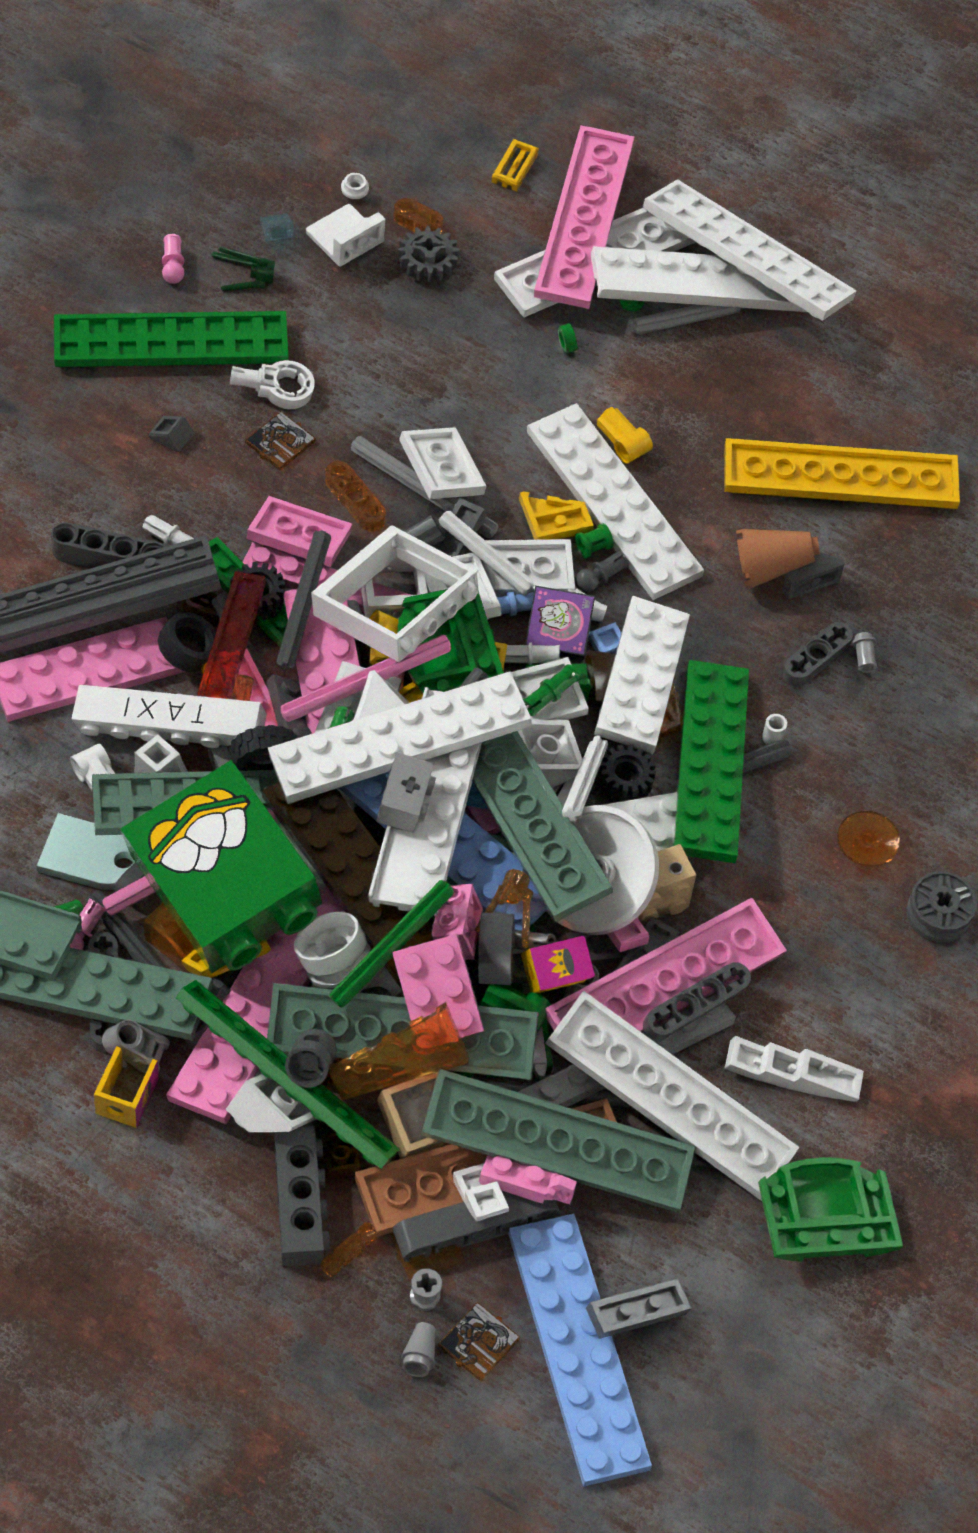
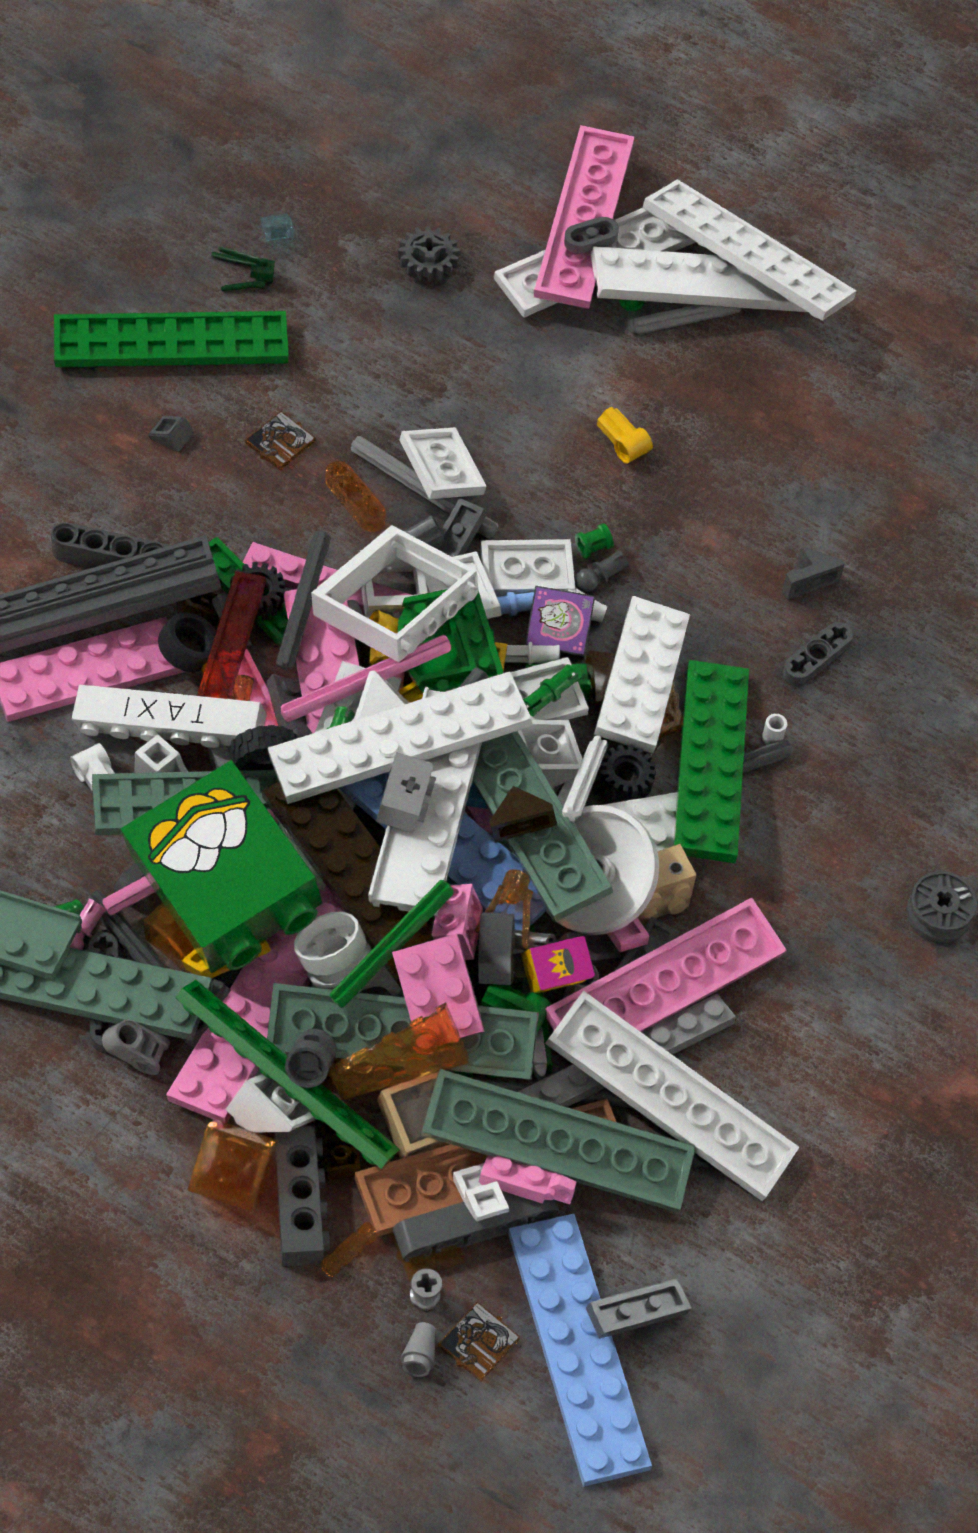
light aqua tile [37,813,135,890] -> none
yellow piece [94,1046,159,1128] -> none
white axle [142,515,194,545] -> none
bright pink pin [162,234,185,284] -> none
white pin [230,360,315,409] -> none
bright pink plate [246,496,352,567] -> none
white bracket [306,204,385,267] -> none
white plate [341,173,369,199] -> none
clear orange beam [393,198,443,232] -> none
white axle [439,511,534,596] -> none
yellow tile [491,139,539,192] -> none
yellow wing [519,492,594,540] -> none
white plate [527,403,704,600] -> none
green tile [558,323,578,354] -> none
light blue tile [588,622,622,654] -> none
dark grey beam [643,962,751,1040] -> none
yellow plate [724,438,960,509] -> none
white slope [725,1036,864,1102] -> none
nougat cone [736,529,820,589] -> none
green slope [758,1157,903,1262] -> none
clear orange dish [837,811,900,867] -> none
light grey pin [852,632,877,673] -> none
none -> clear orange brick [187,1119,278,1212]
none -> dark brown slope [489,786,557,842]
none -> dark grey plate [564,217,619,254]

